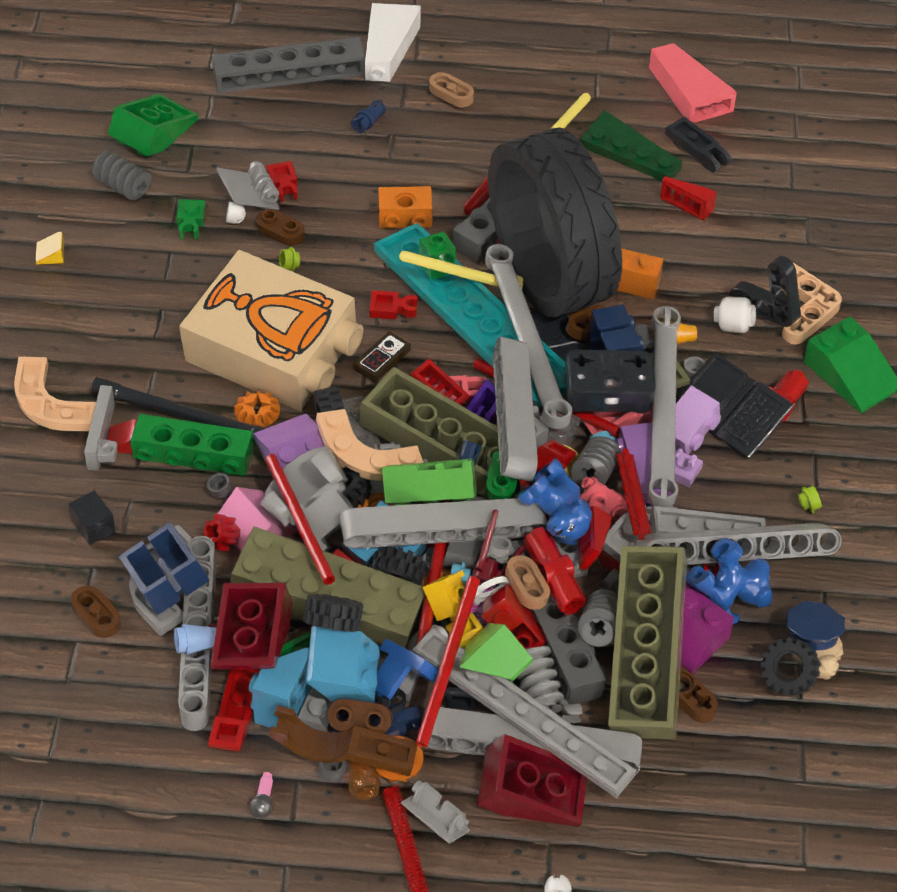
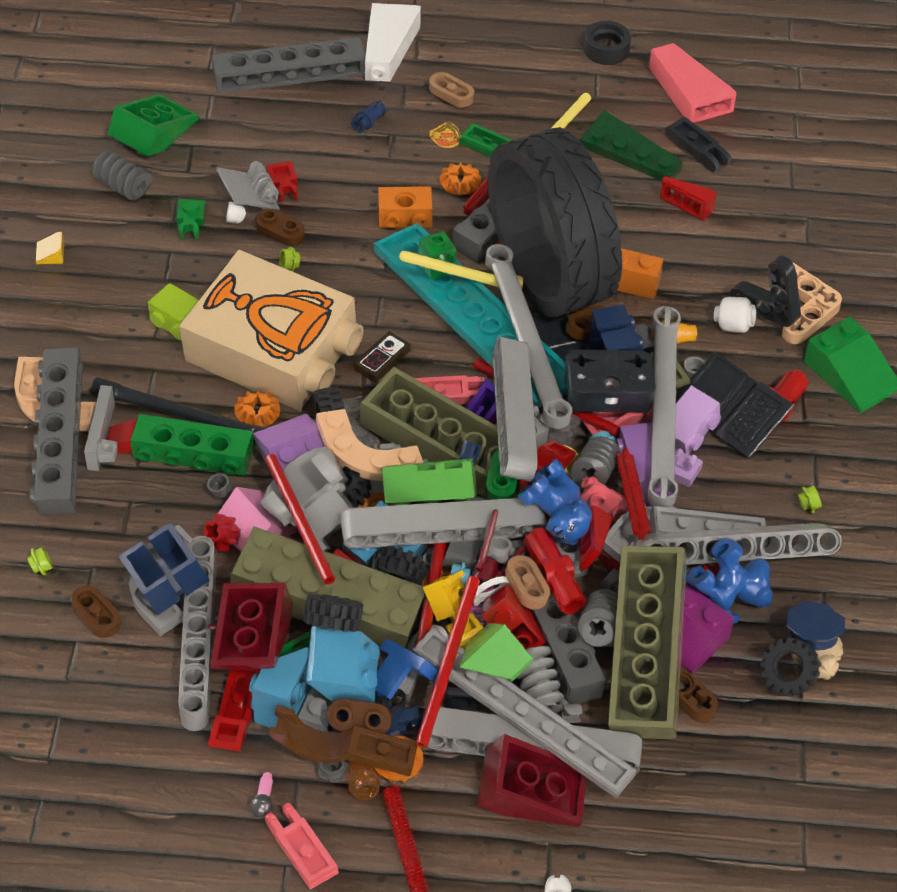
black brick [69,490,116,545] -> none
light blue cone [174,624,217,655] -> none
red plate [369,290,418,319] -> none
light grey hinge [401,780,470,844] -> none
red slope [410,359,470,405] -> none
none -> lime plate [27,546,53,576]
none -> dark grey brick [30,347,83,515]
none -> lime brick [148,283,199,340]
none -> coral hinge [264,803,339,890]
none -> clear yellow tile [429,121,460,148]
none -> orange gear [440,162,481,195]
none -> green tile [459,123,513,158]
none -> black tyre [583,21,631,65]

